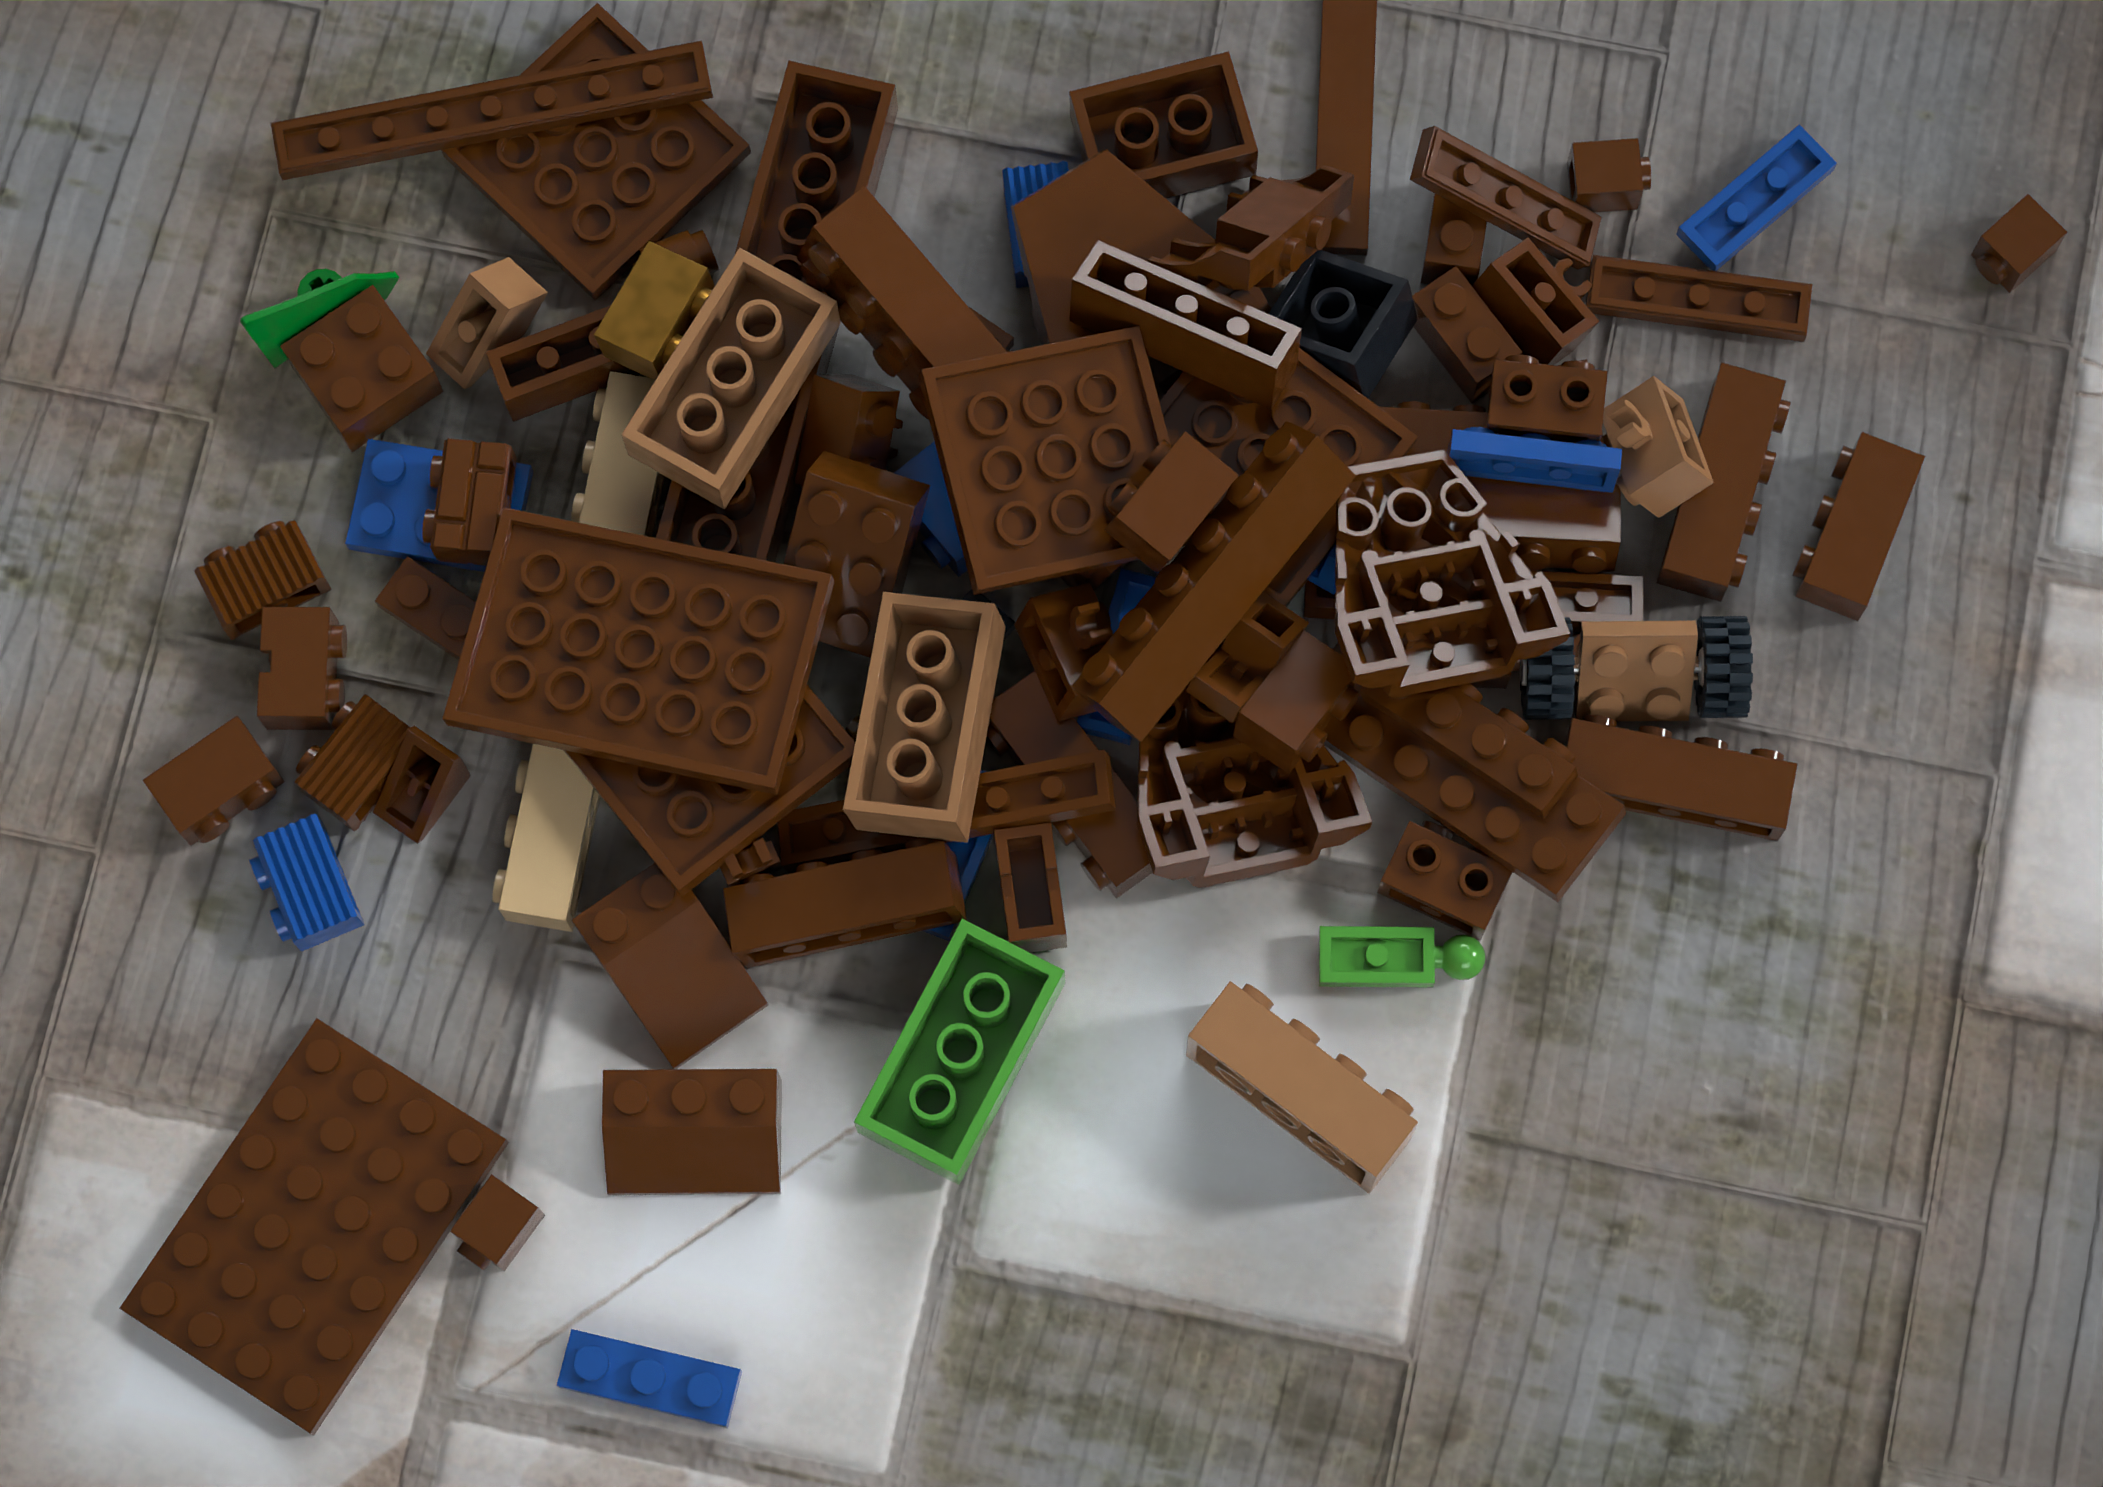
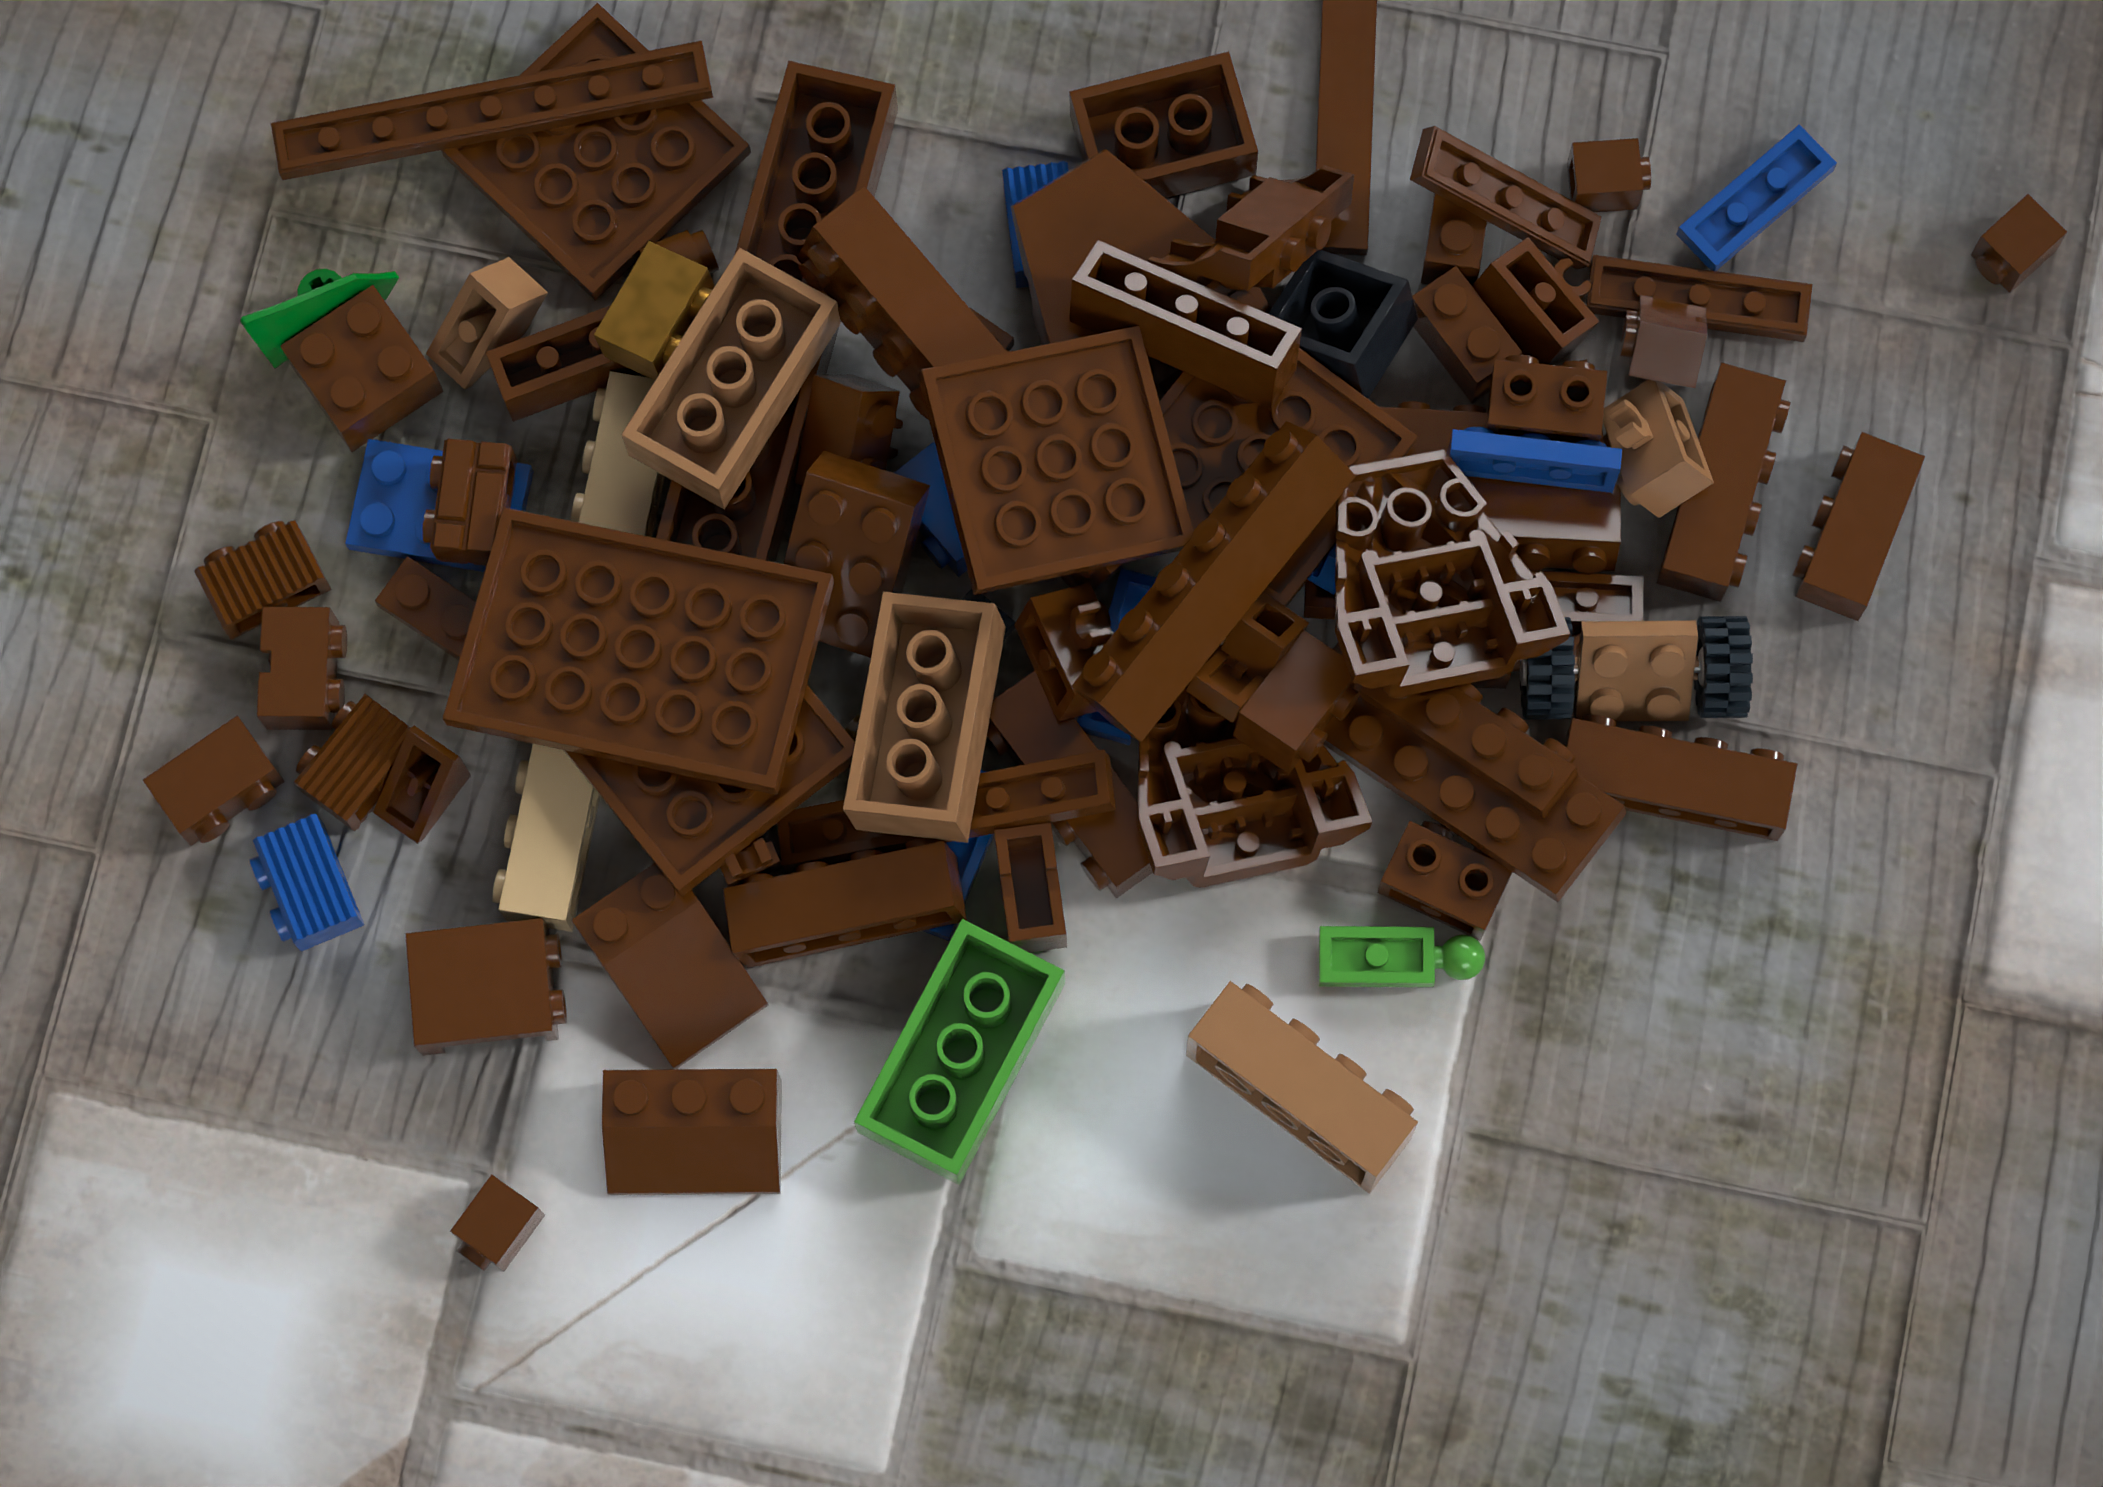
reddish brown plate [119,1018,509,1435] -> none
blue plate [557,1329,742,1428] -> none
reddish brown brick [1104,431,1239,573] -> none
none -> reddish brown panel [405,918,567,1056]
none -> reddish brown brick [1620,295,1707,388]

